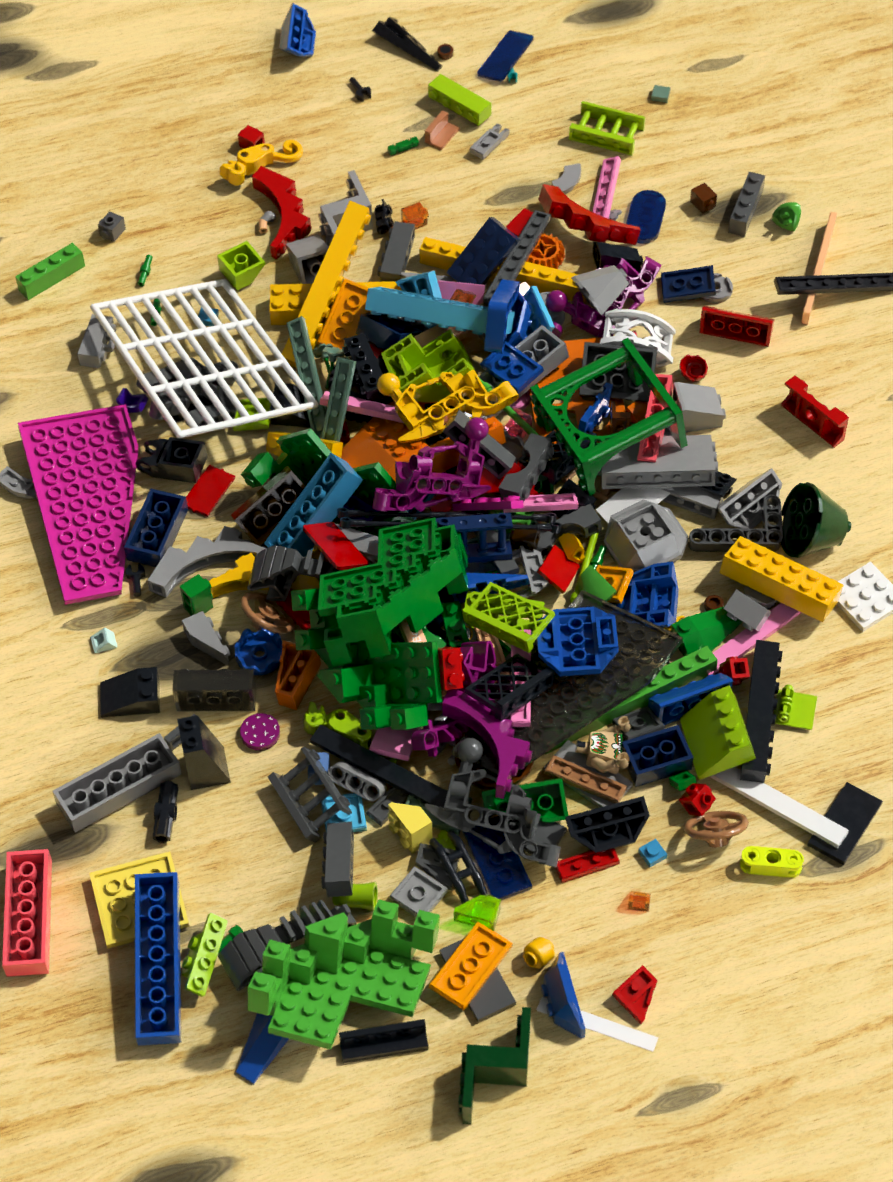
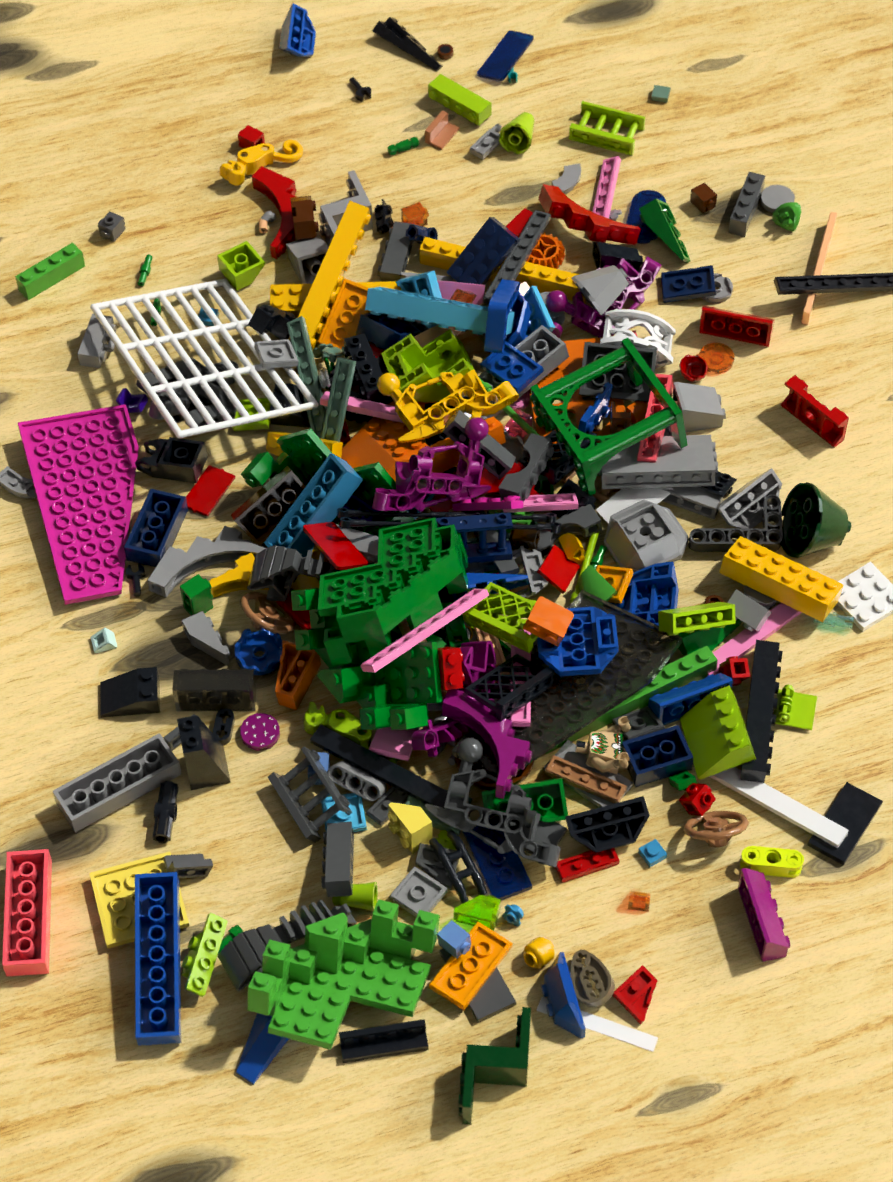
none -> dark grey panel [163,854,213,878]
none -> black beam [213,708,235,745]
none -> black brick [248,304,296,340]
none -> light grey plate [254,339,298,369]
none -> reddish brown brick [290,195,319,240]
none -> light grey axle [317,367,331,388]
none -> bright pink tile [360,588,489,673]
none -> dark blue piece [406,225,438,244]
none -> medium blue brick [437,920,471,959]
none -> lime cone [499,112,534,154]
none -> dark azure plate [503,904,524,927]
none -> orange bracket [522,596,574,647]
none -> dark tan piece [570,950,615,1007]
none -> green wedge [639,198,691,263]
none -> lime brick [658,602,736,636]
none -> clear orange tile [699,342,734,374]
none -> magenta slope [738,868,790,962]
none -> light grey tile [761,185,795,213]
none -> clear light blue pin [814,612,854,629]

